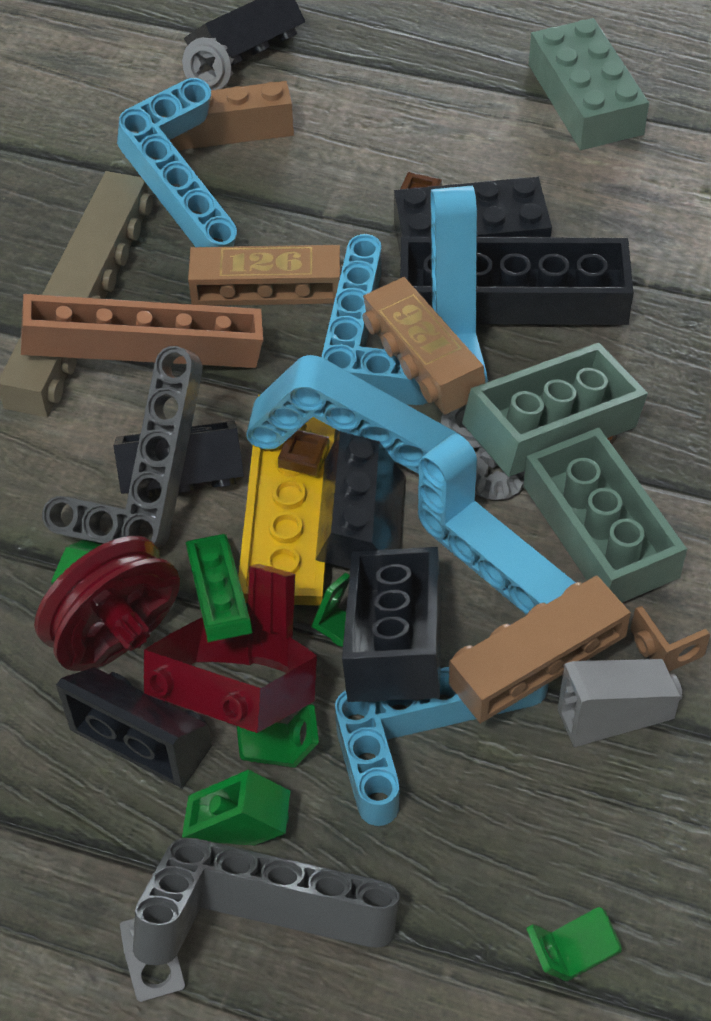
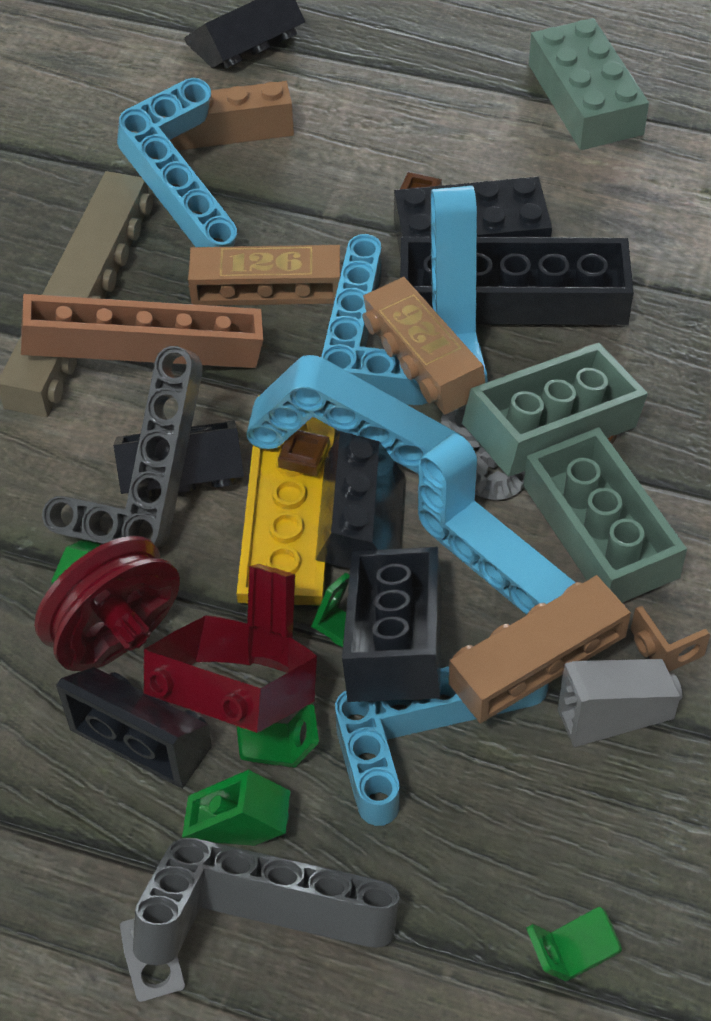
light grey gear [182,37,234,90] -> none
green tile [185,534,252,642] -> none

